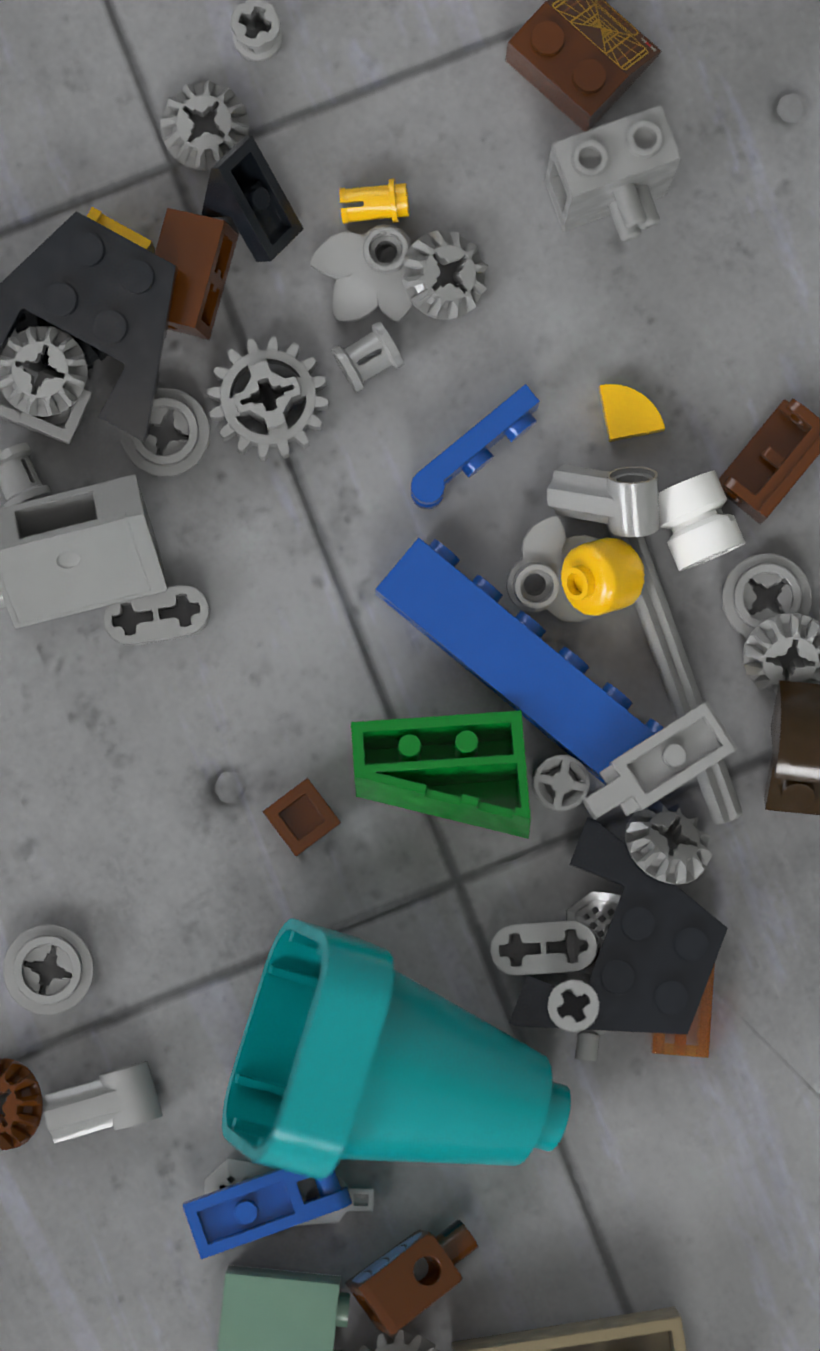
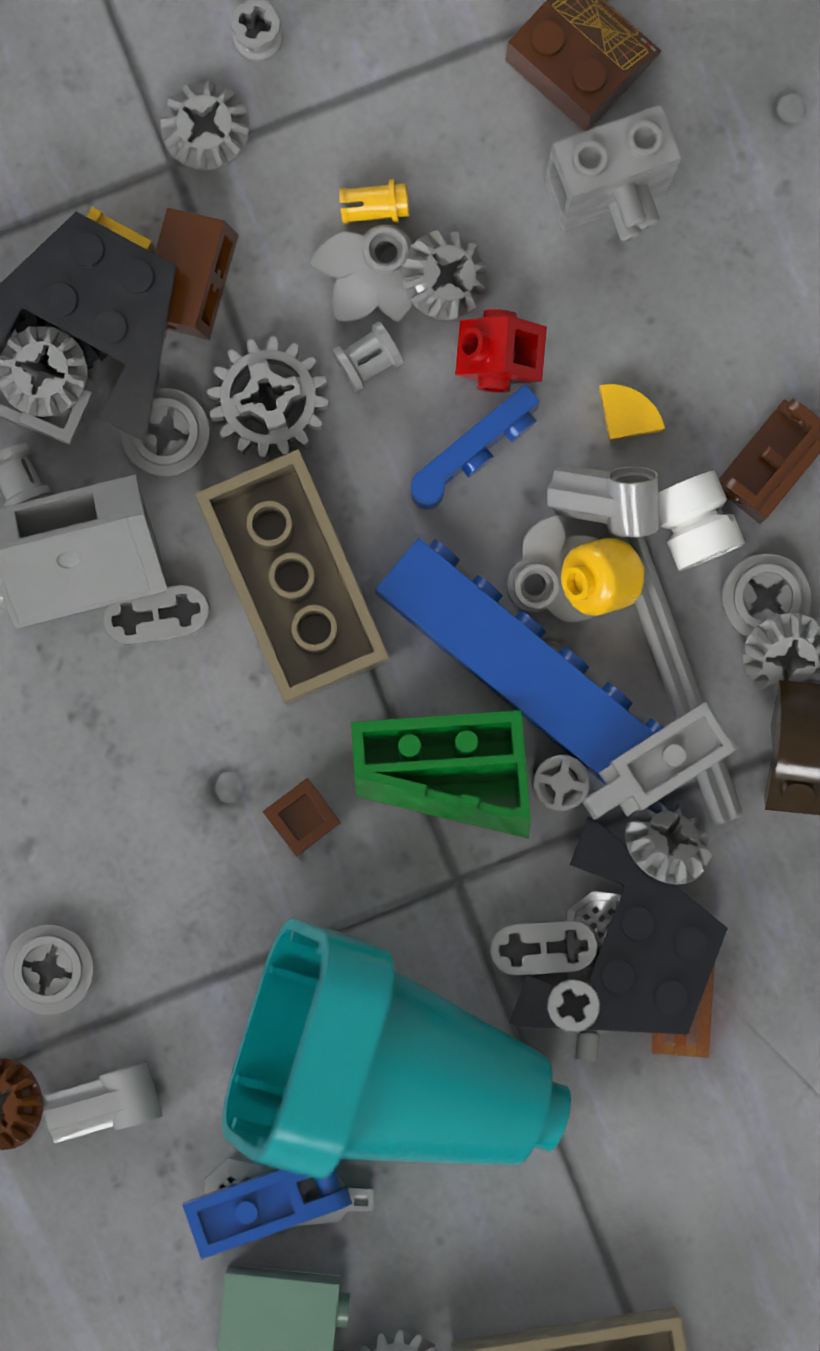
black slope [202,136,304,262] -> none
reddish brown torso [345,1219,479,1336] -> none
none -> dark tan brick [195,449,389,706]
none -> red brick [455,309,547,393]

